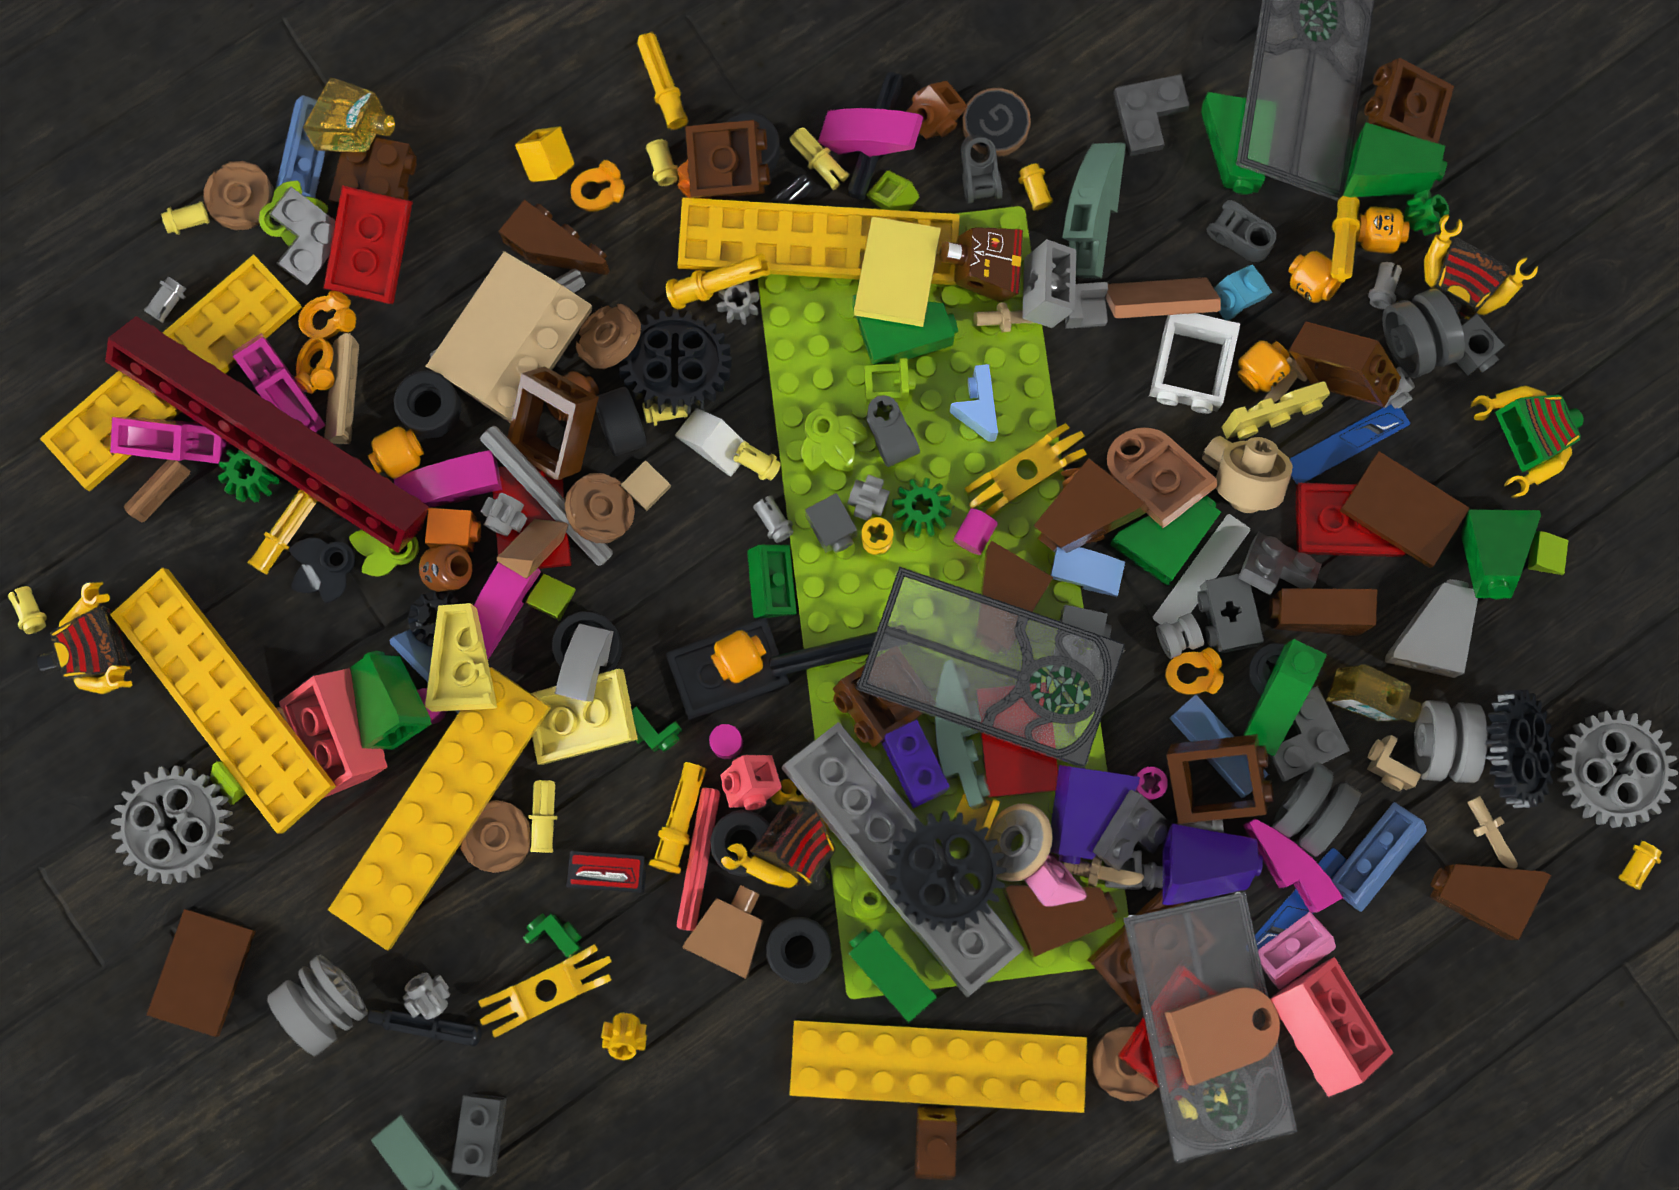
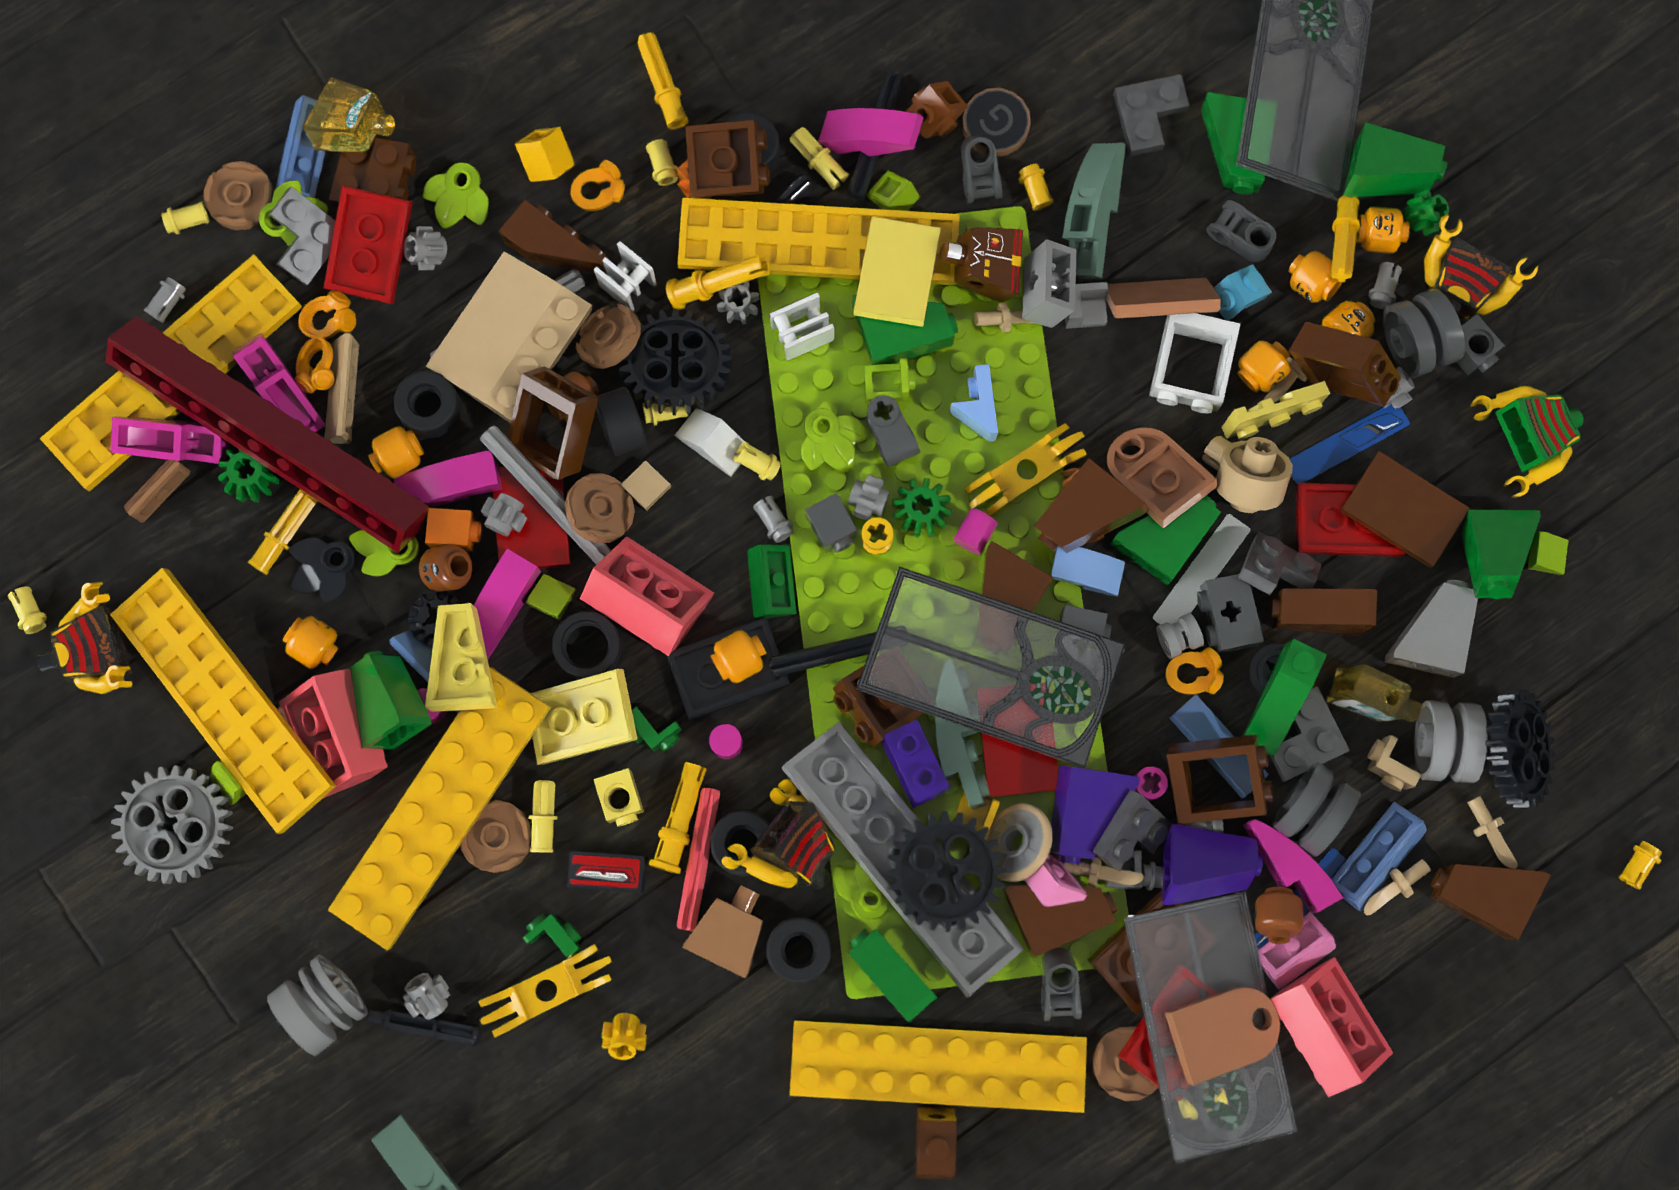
reddish brown tile [147,909,256,1037] -> none
dark grey brick [452,1093,507,1177] -> none
medium nougat slope [496,519,569,579] -> none
light grey slope [555,624,614,702] -> none
coral brick [720,755,782,811] -> none
reddish brown plate [1364,58,1454,144] -> none
light grey gear [1556,710,1679,828] -> none
none -> light orange head [282,616,339,669]
none -> light grey gear [403,227,447,270]
none -> lime plate [422,163,489,229]
none -> coral slope [580,536,714,656]
none -> white piece [594,241,657,311]
none -> light yellow brick [594,768,644,827]
none -> white piece [770,293,834,361]
none -> dark grey piece [1041,947,1082,1021]
none -> dark orange head [1255,887,1304,944]
none -> light orange head [1322,301,1375,338]
none -> tan piece [1364,859,1431,915]

